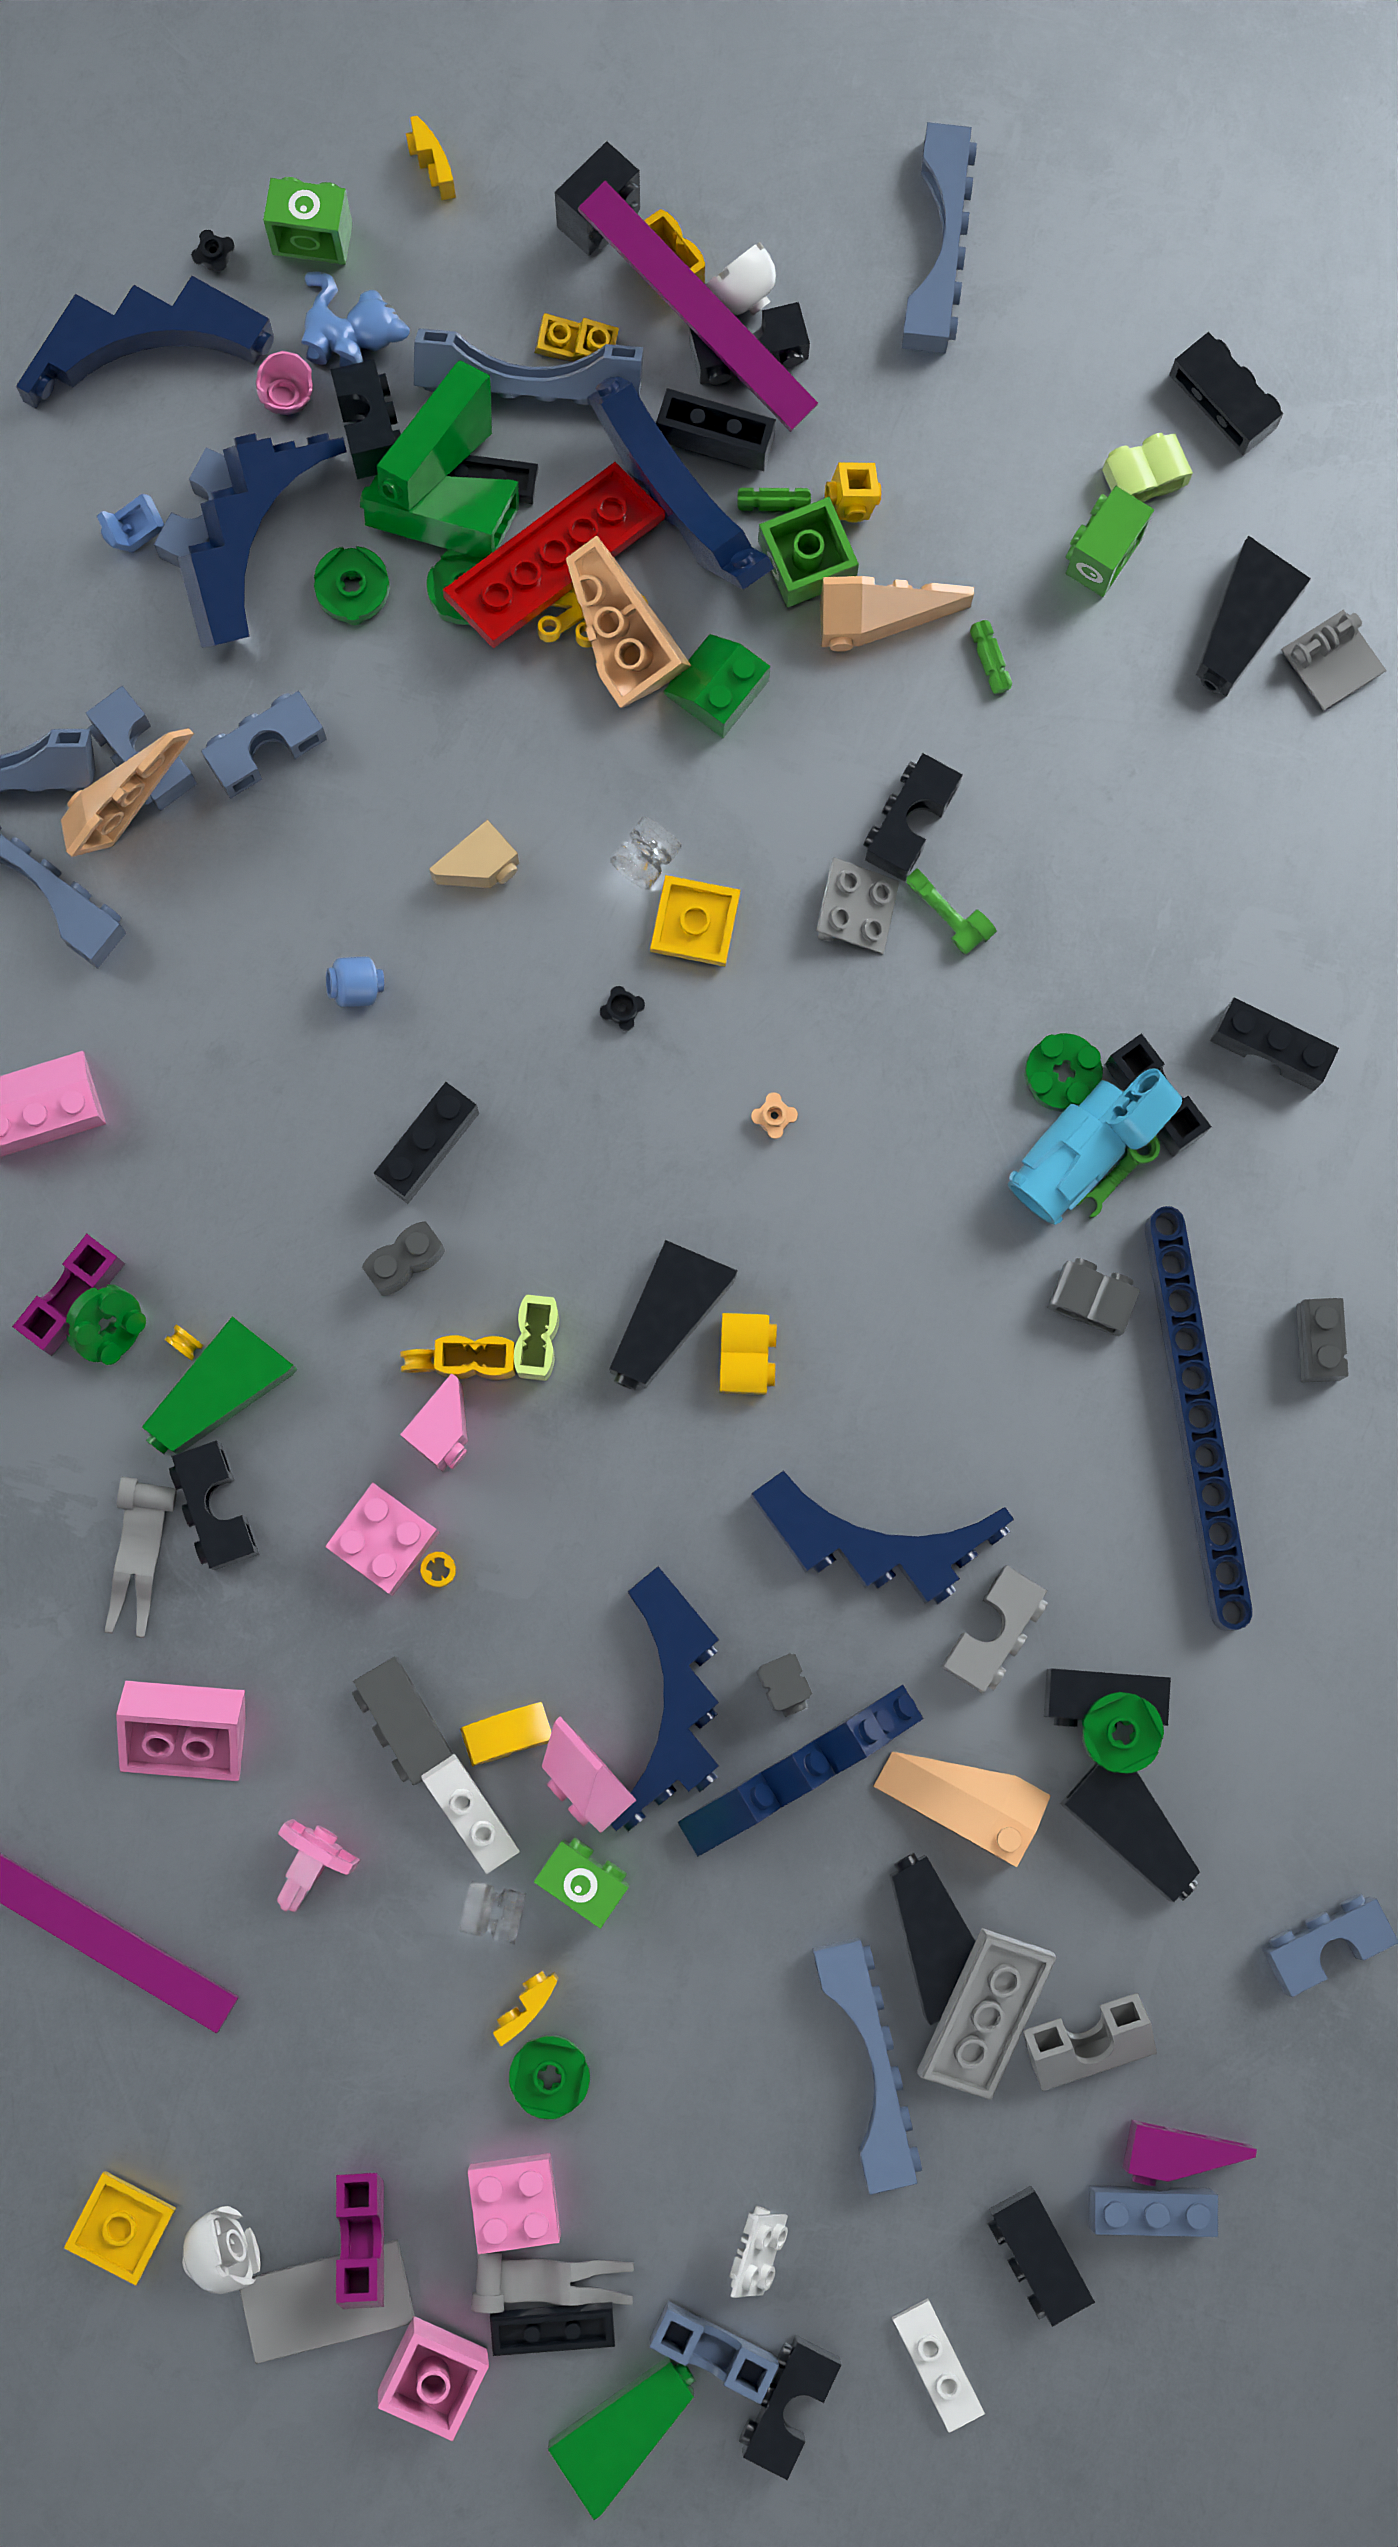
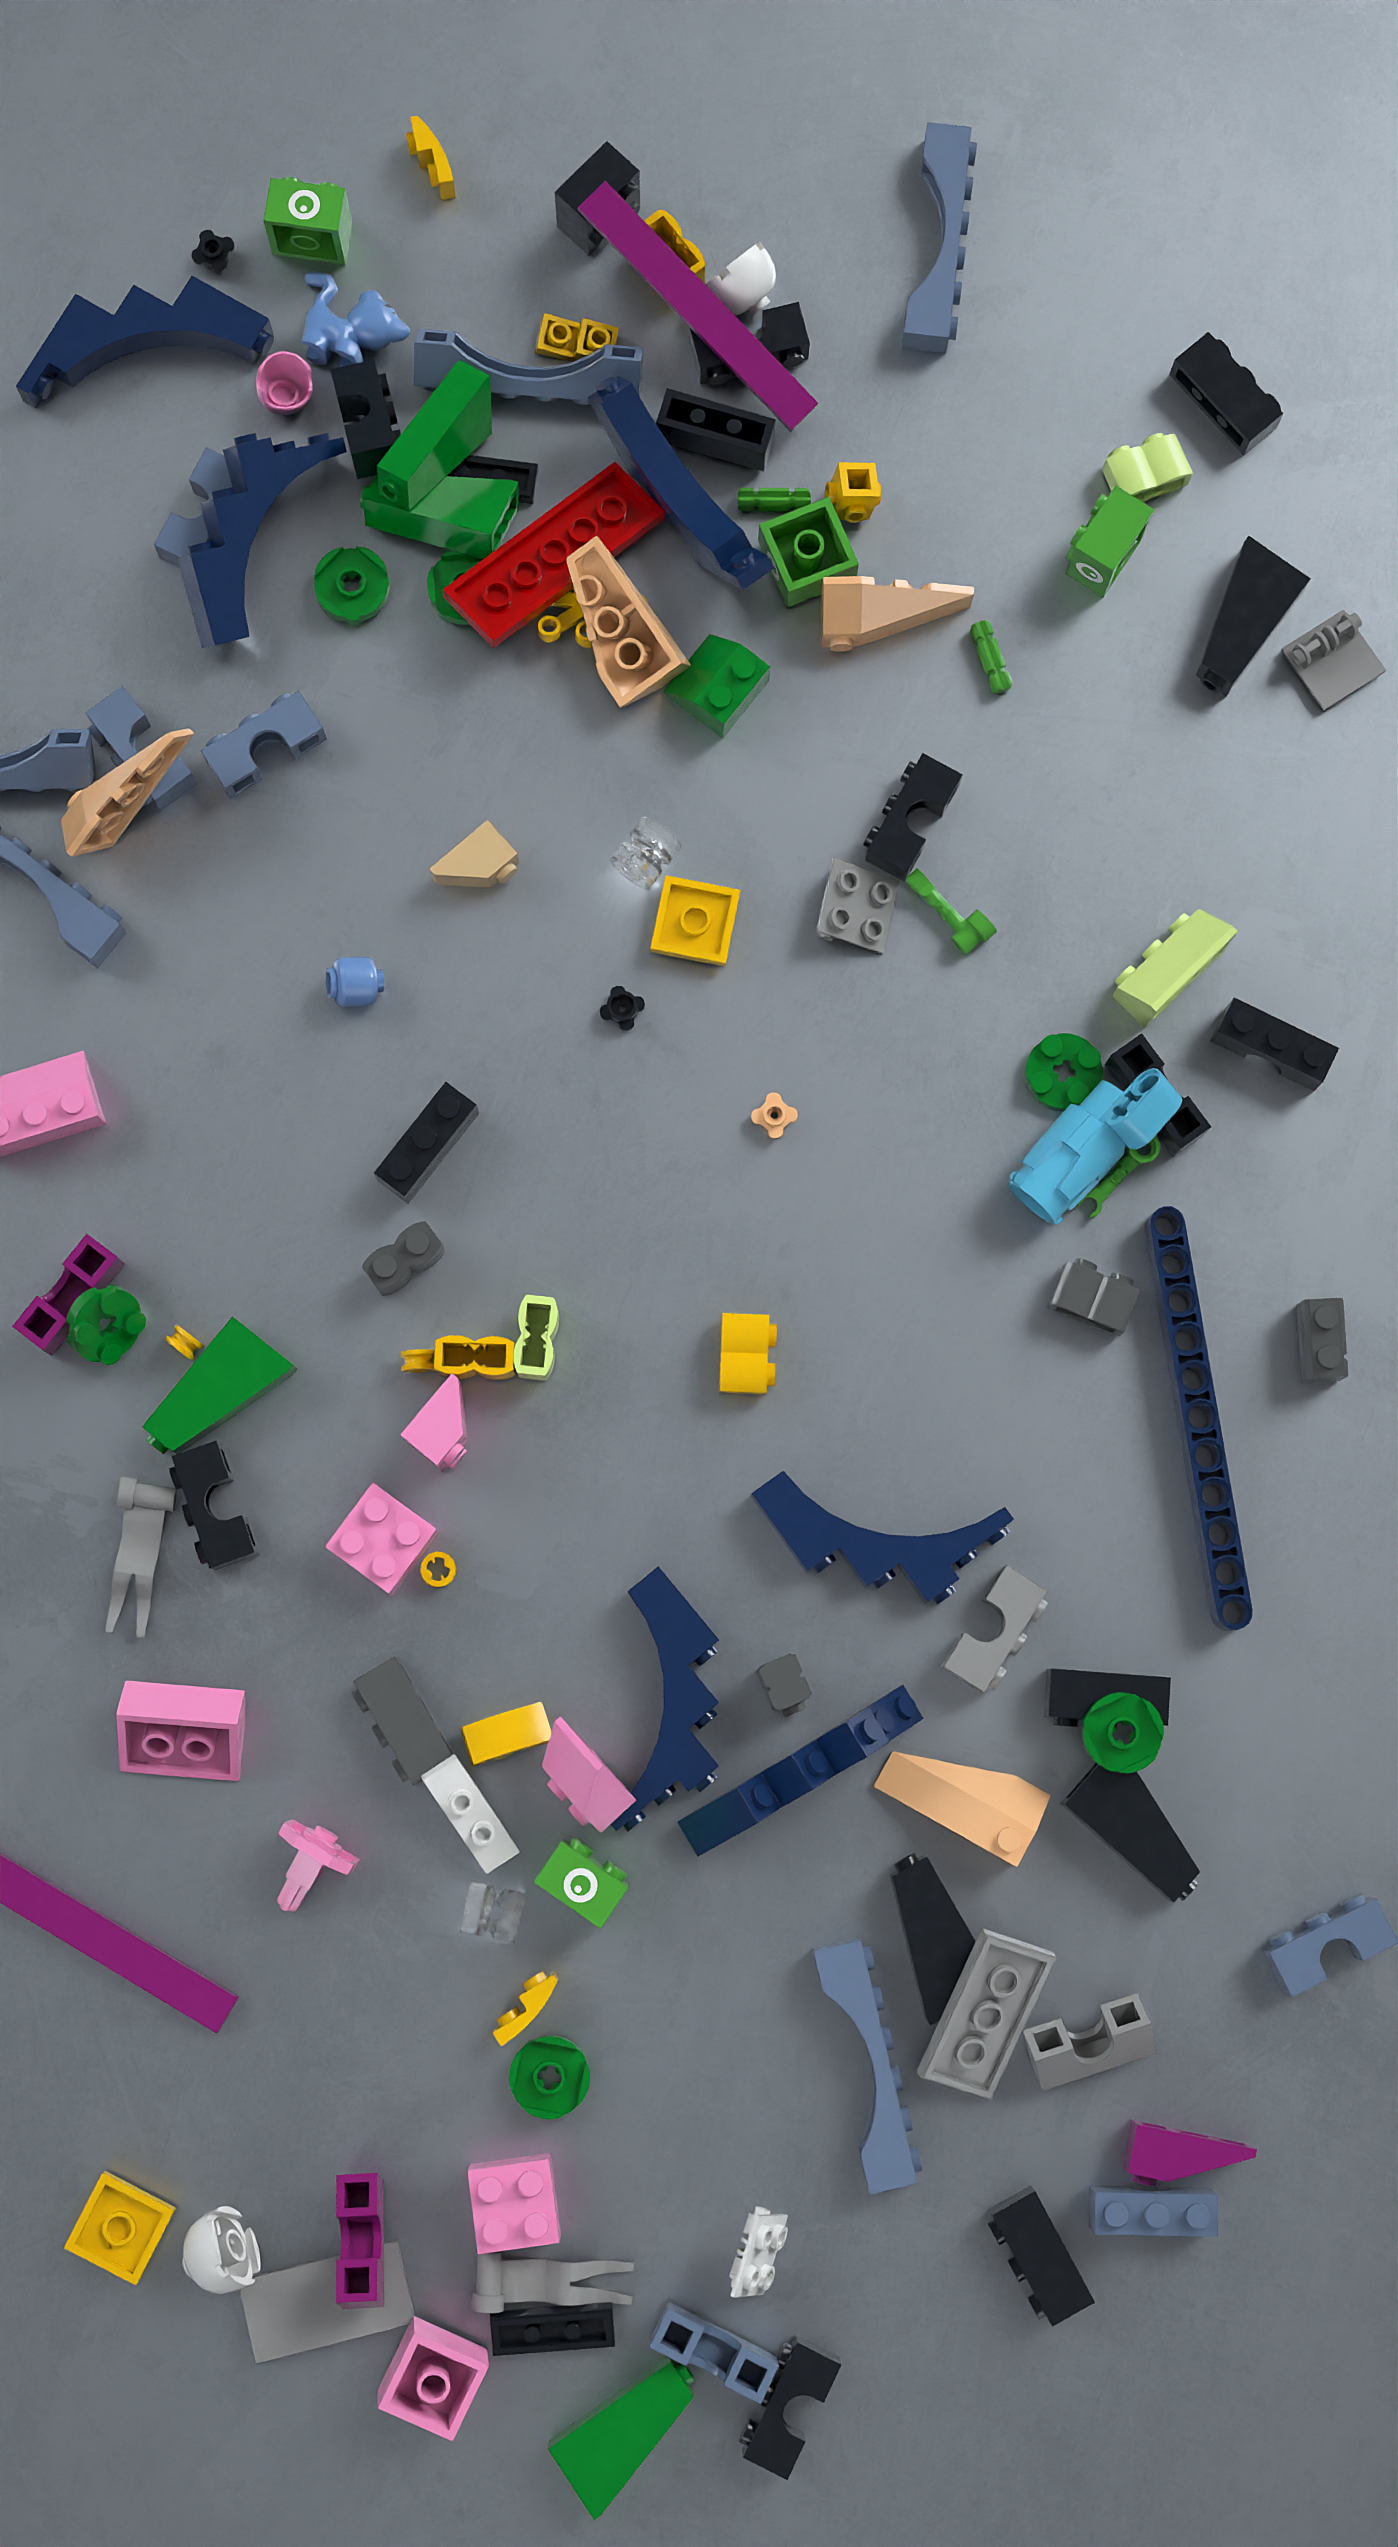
medium blue bracket [97,494,164,553] -> none
black slope [609,1240,738,1391] -> none
white plate [892,2298,985,2433] -> none
none -> yellowish green slope [1112,909,1238,1028]

